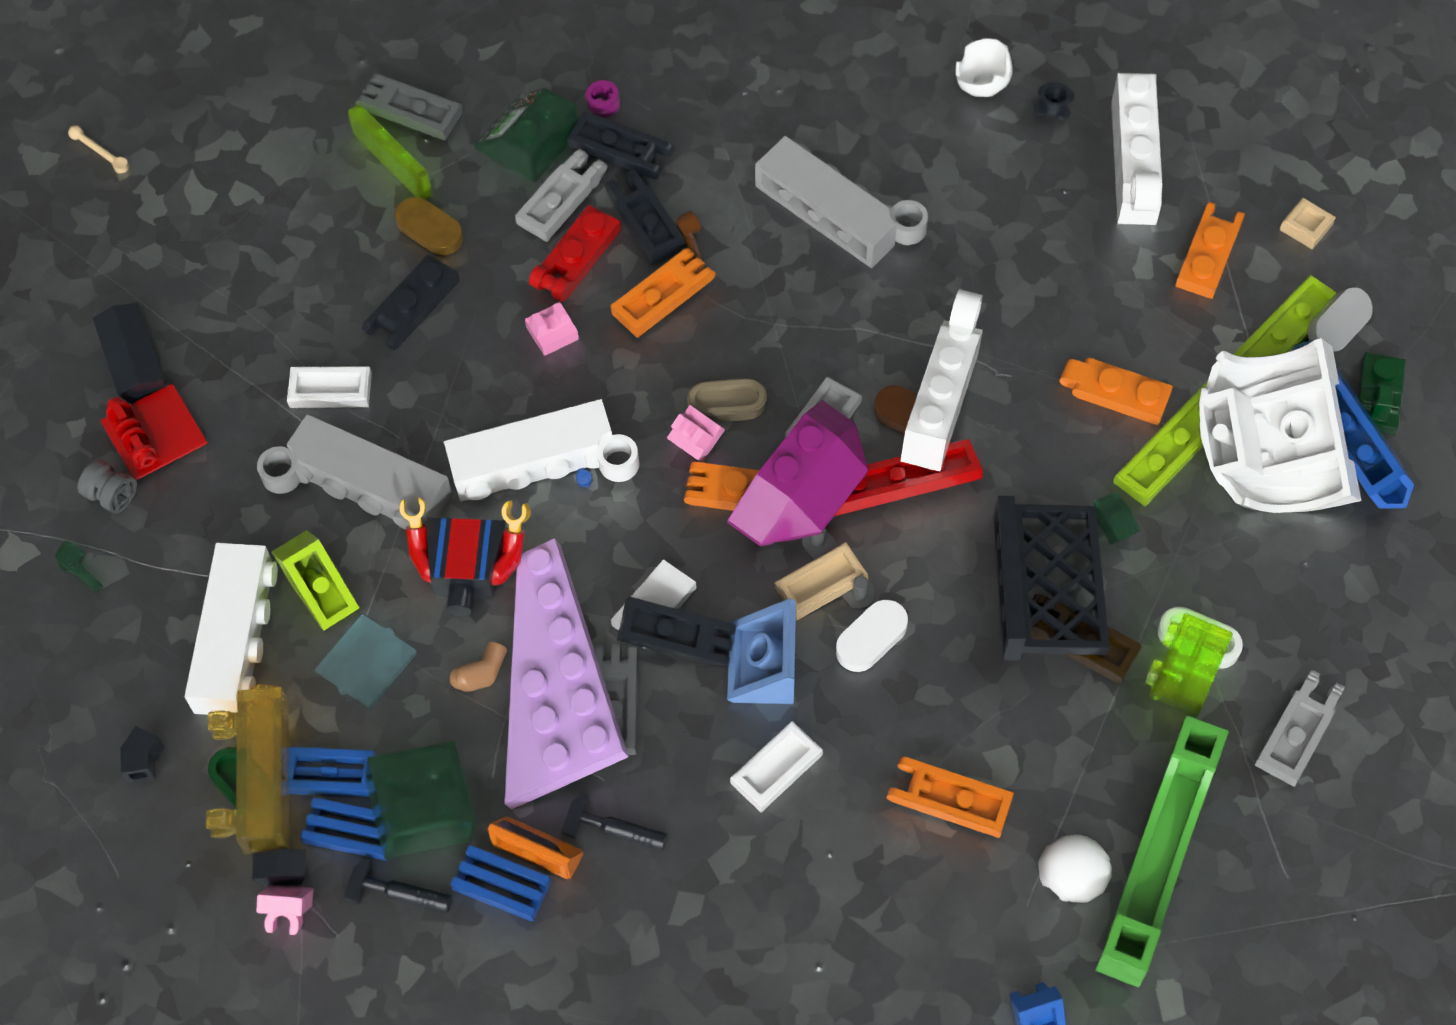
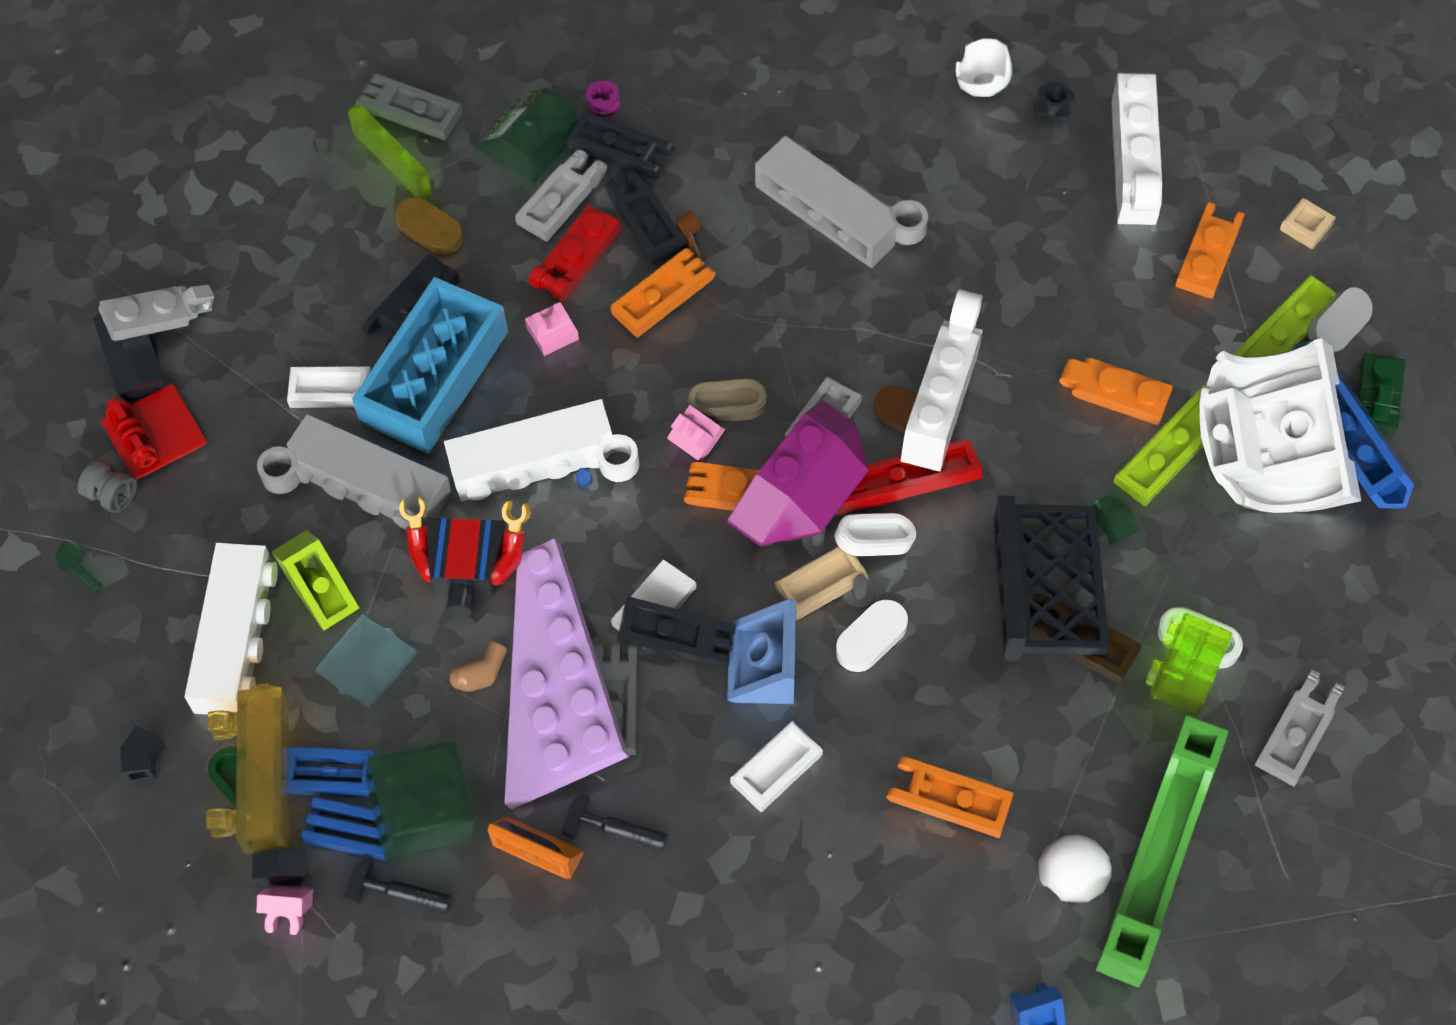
tan hinge [68,125,129,173] -> none
blue tile [450,845,552,922] -> none
none -> light grey hinge [99,285,214,341]
none -> dark azure brick [352,277,508,455]
none -> white tile [834,513,916,556]

